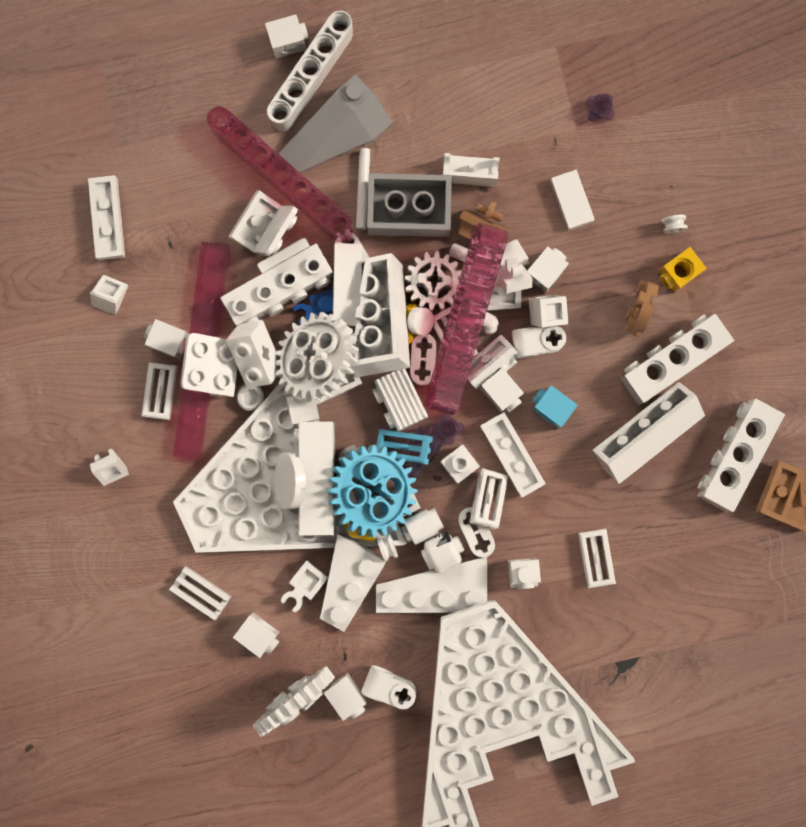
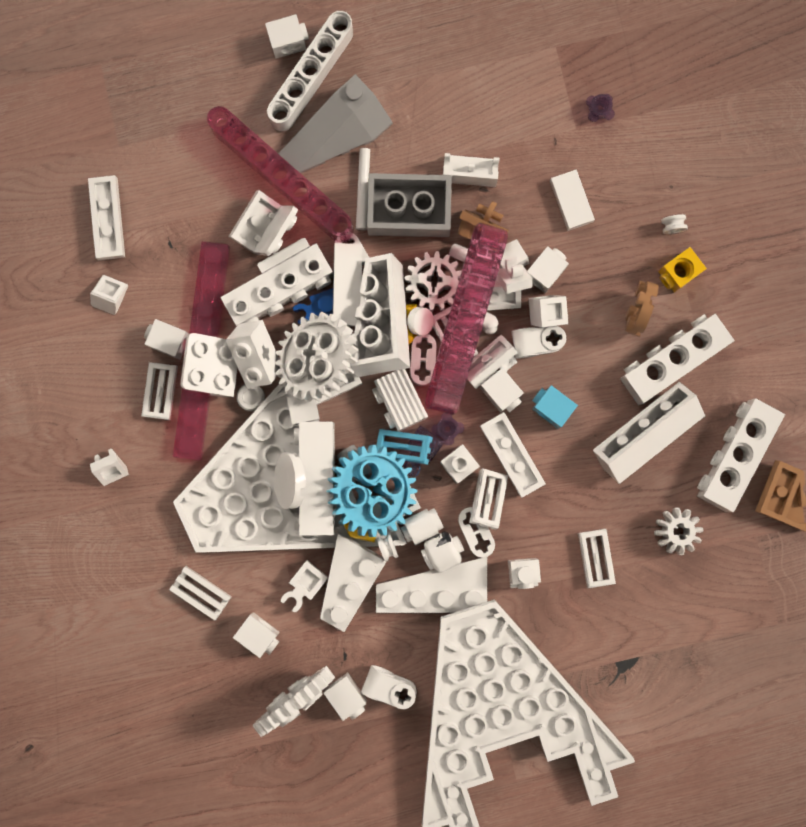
none -> white gear [654,508,703,555]

